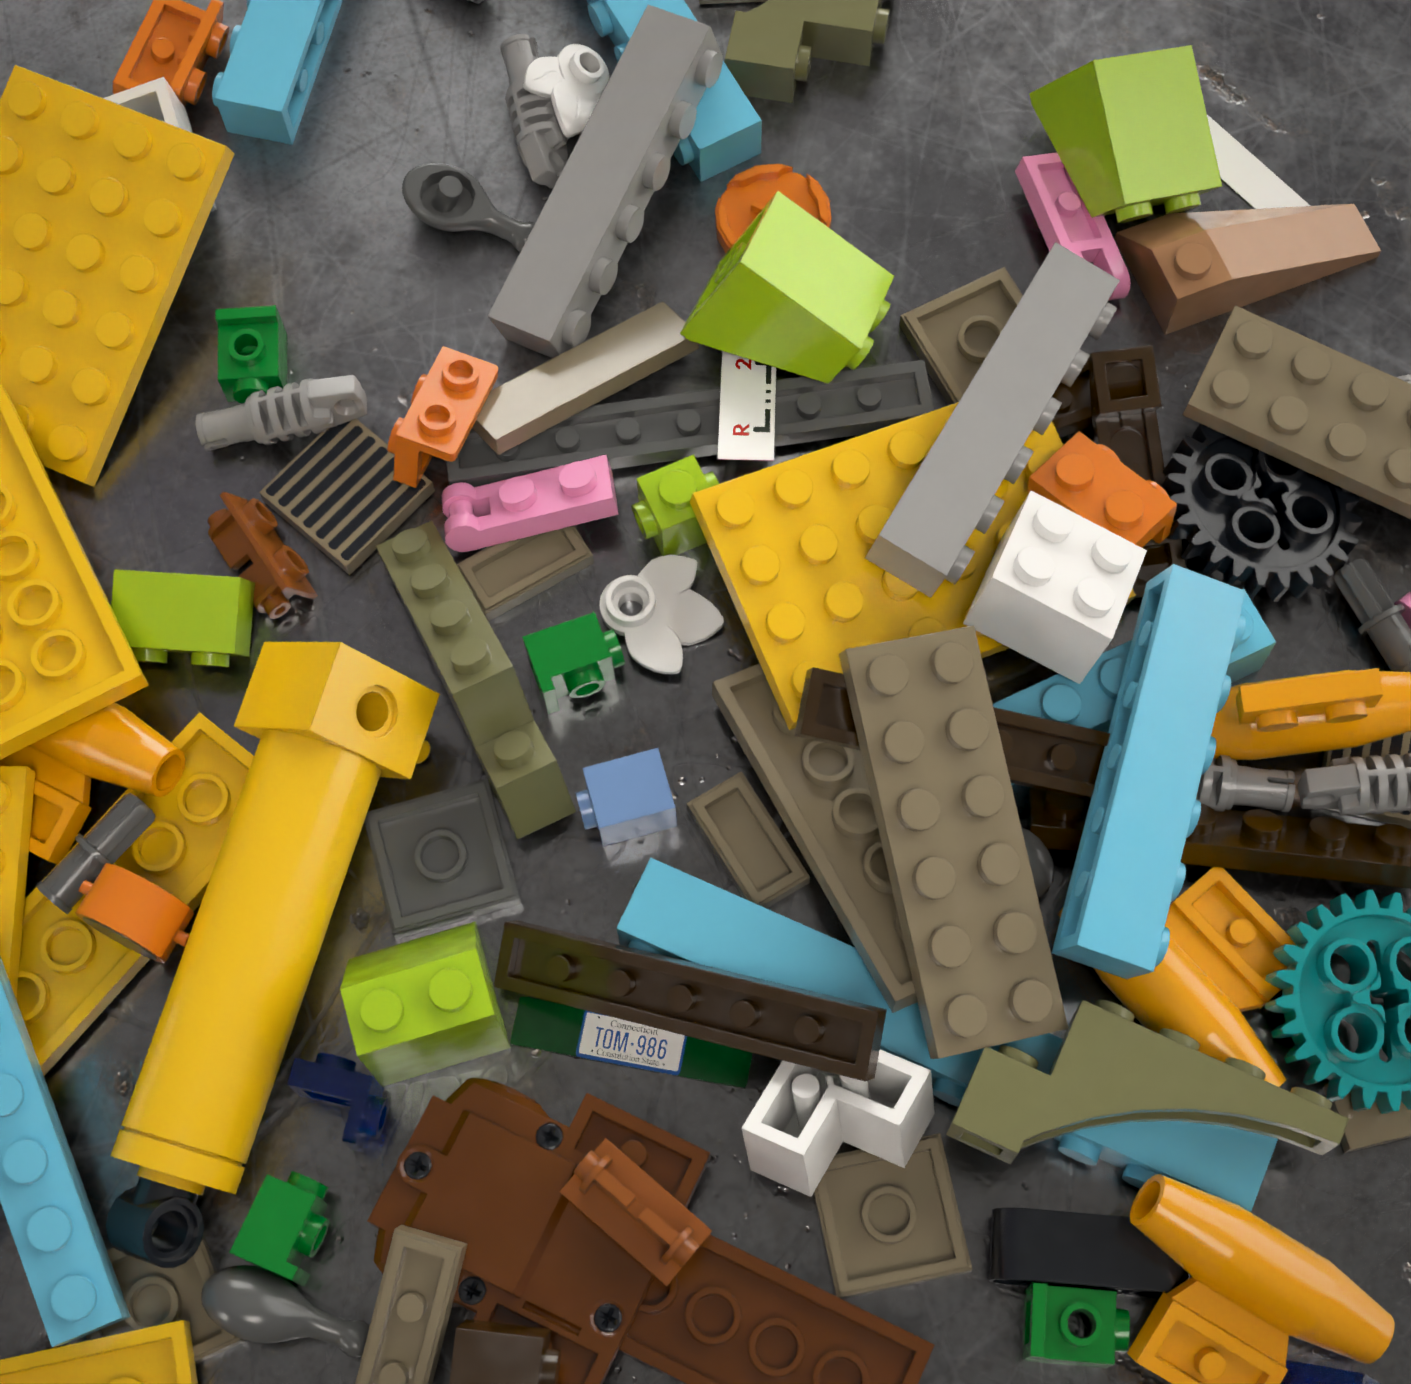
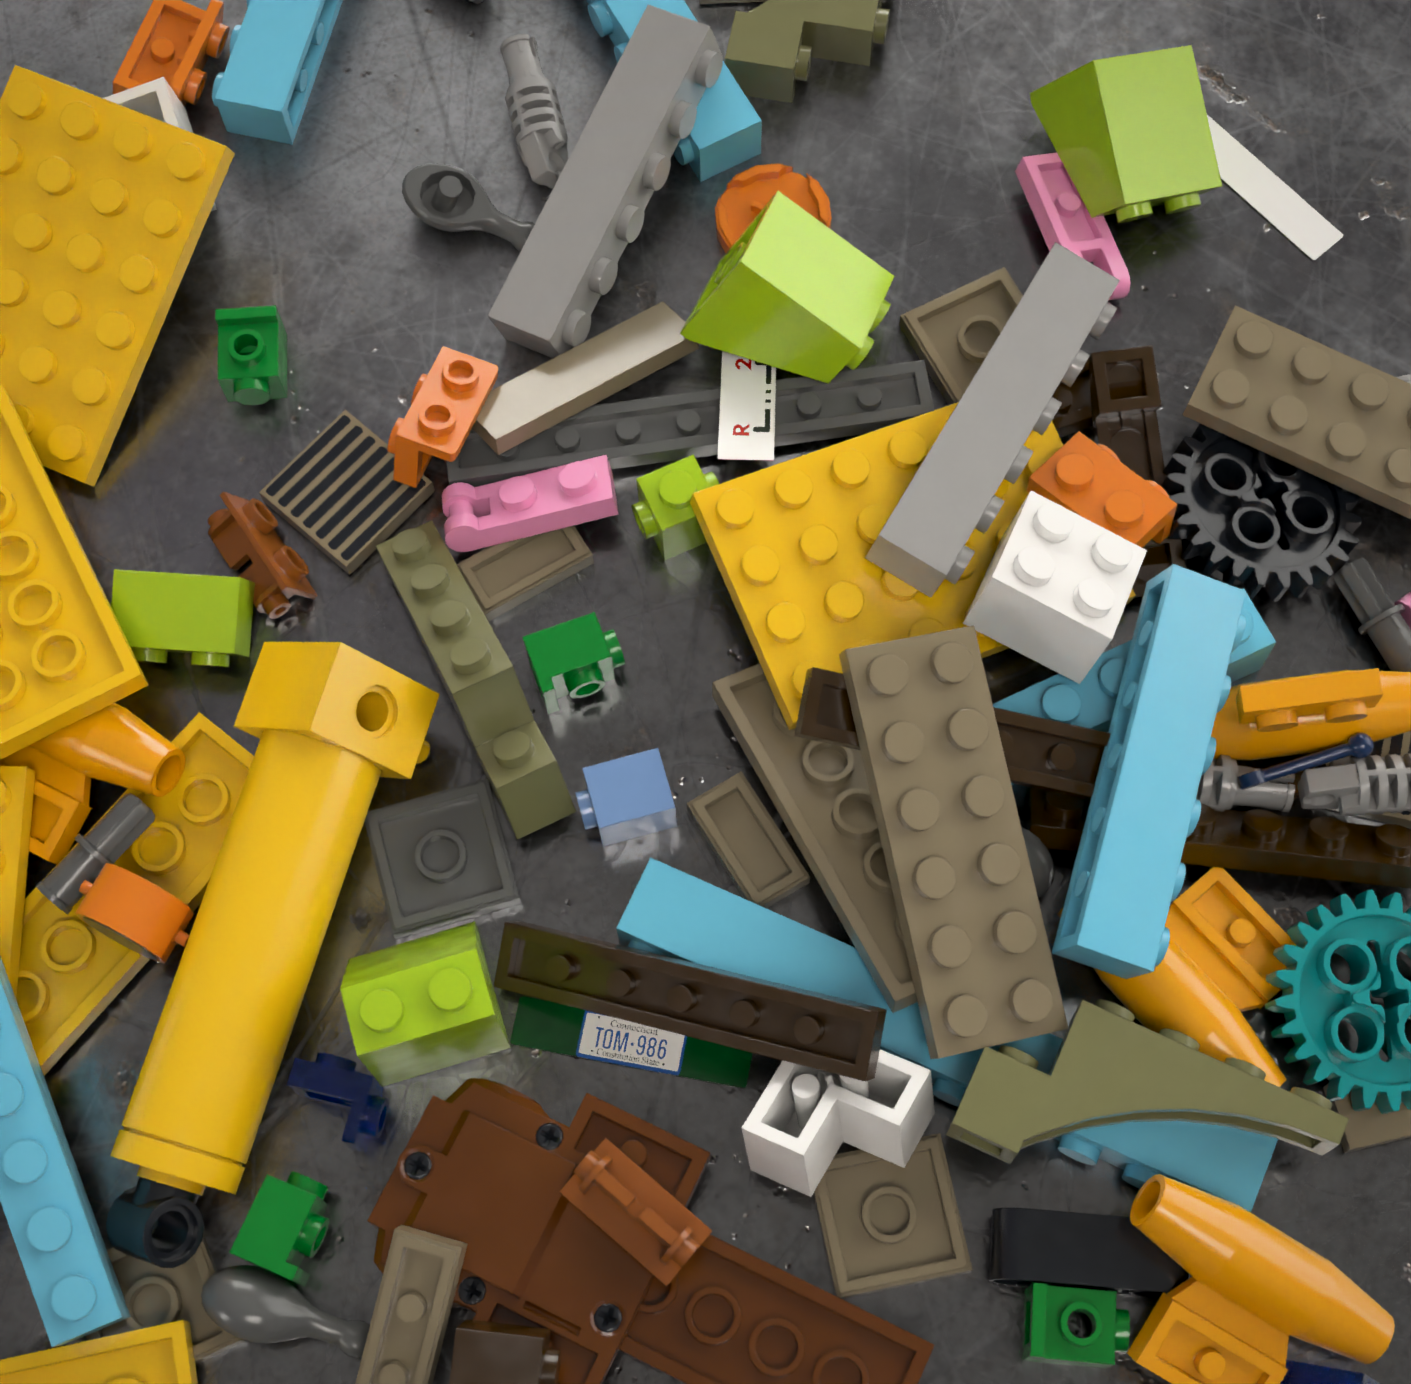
light grey hinge [195,375,367,452] -> none
white plate [523,44,610,138] -> none
white plate [599,555,724,674] -> none
medium nougat wedge [1114,204,1381,335] -> none
none -> dark blue hinge [1237,732,1374,790]

